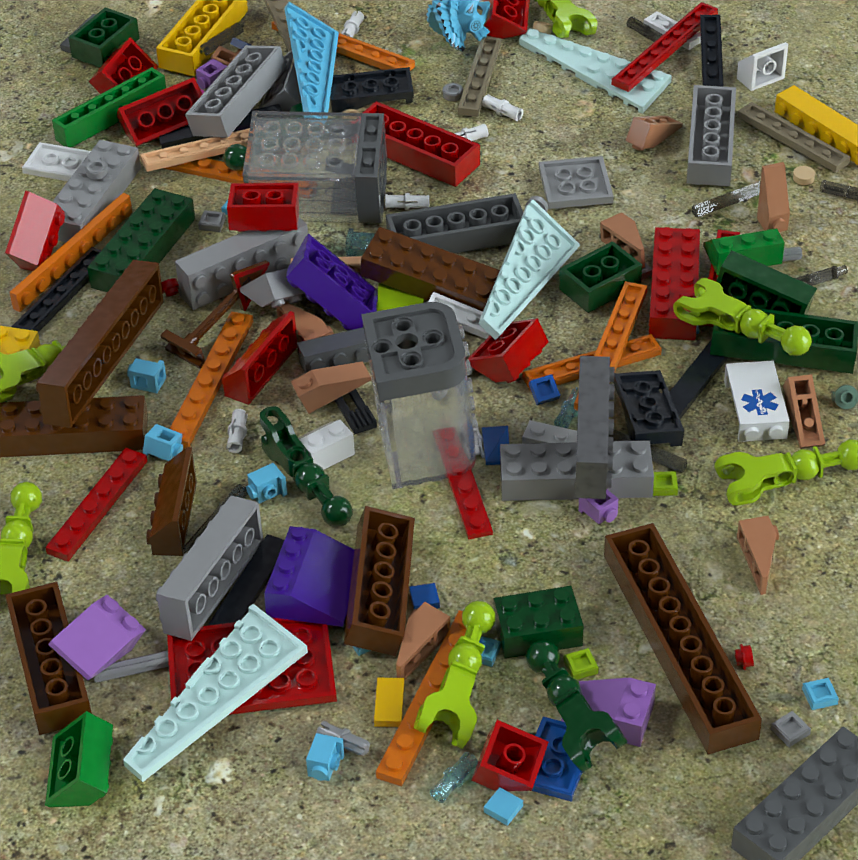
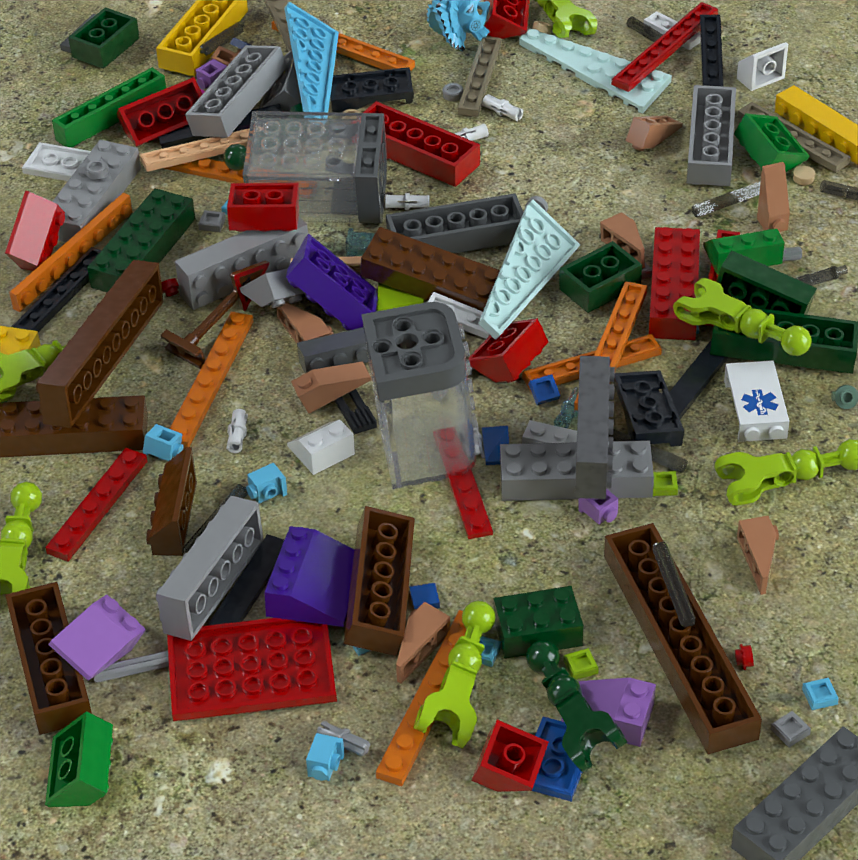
red slope [88,37,159,94] -> none
light aqua wing [123,604,308,782] -> none
medium azure brick [127,358,166,393] -> none
red slope [222,311,297,405] -> none
dark green piece [260,406,353,527] -> none
white pin [341,11,364,37] -> none
yellow tile [374,677,405,727] -> none
clear light blue pin [430,752,478,803] -> none
medium azure tile [484,787,523,826] -> none
light grey plate [539,156,614,209] -> none
nougat slope [783,374,825,448] -> none
none -> clear smoke axle [653,541,695,627]
none -> green slope [734,113,810,172]

